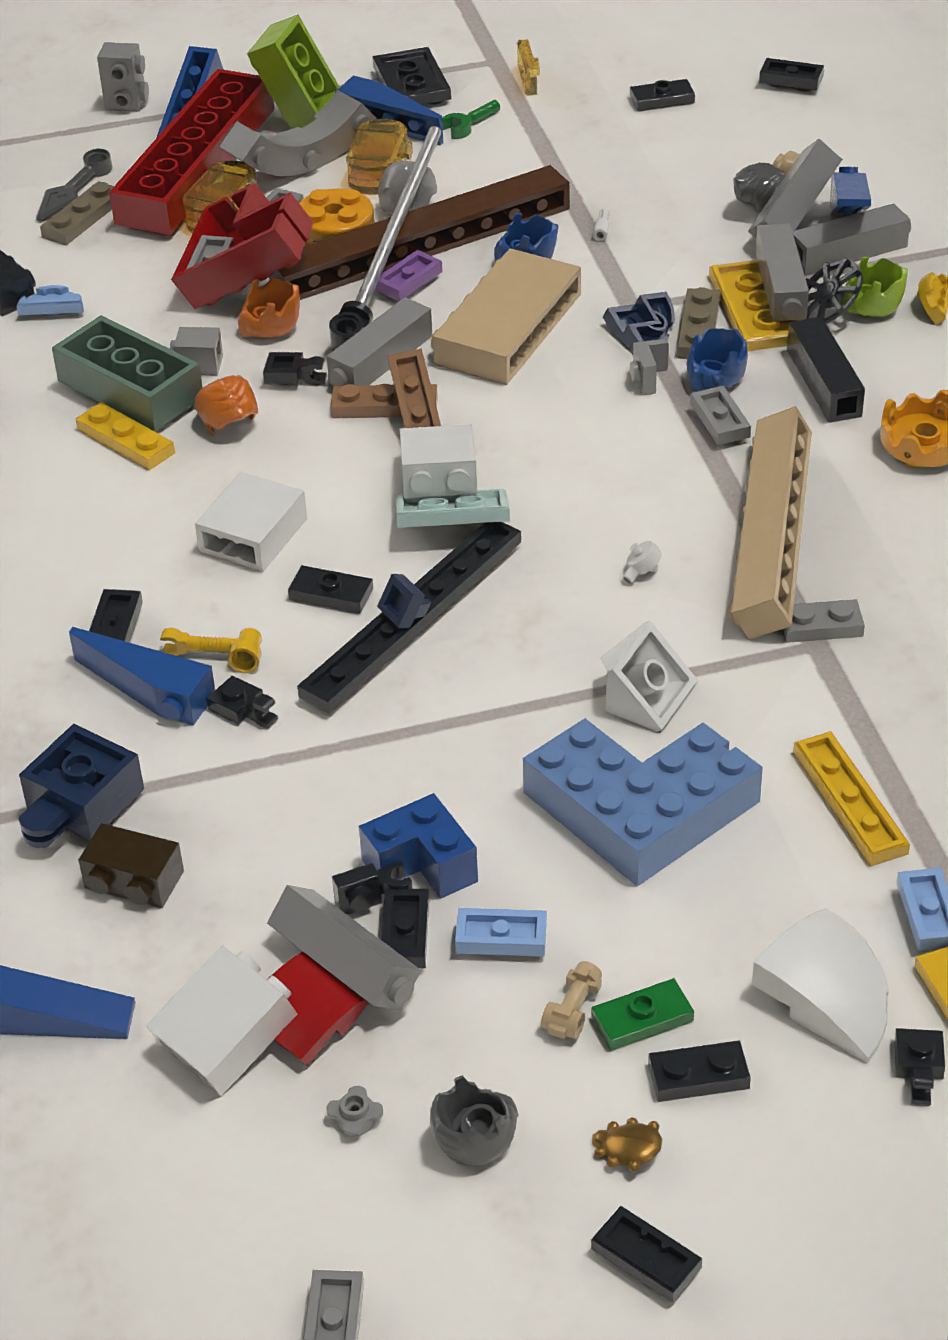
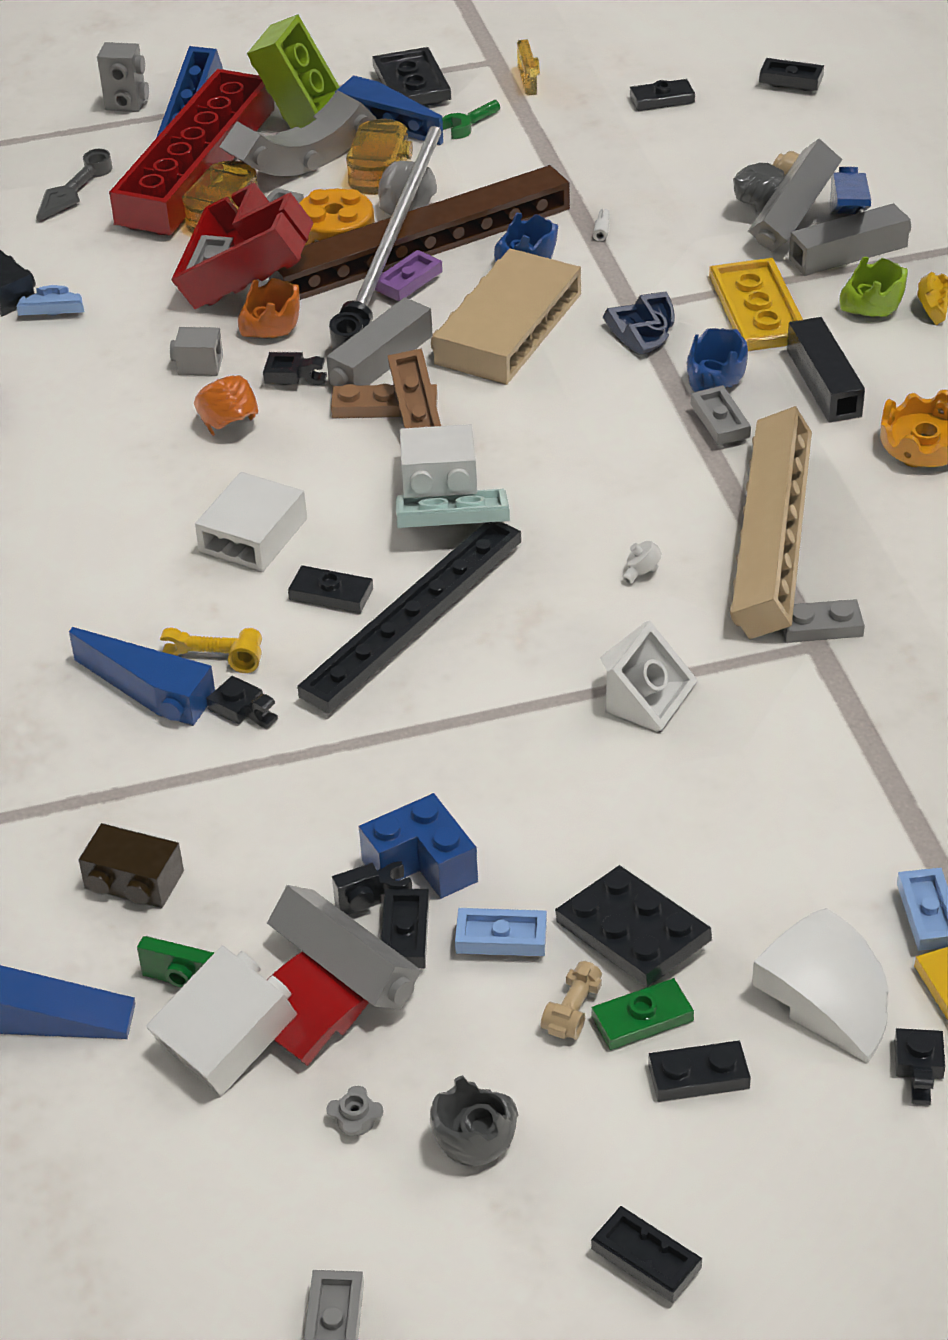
dark blue brick [18,723,144,848] -> none
dark tan plate [40,181,114,246] -> none
sand green brick [52,315,203,431] -> none
yellow plate [75,402,175,471] -> none
black plate [89,589,143,643] -> none
dark blue tile [377,574,431,628] -> none
medium blue piece [523,718,763,887] -> none
pearl gold piece [592,1117,663,1172] -> none
light grey bracket [630,339,669,395] -> none
dark tan plate [678,287,720,359] -> none
light grey brick [756,223,809,321] -> none
yellow tile [793,731,910,867] -> none
black wheel [806,258,863,323] -> none
none -> green plate [137,936,214,988]
none -> black plate [555,865,712,987]

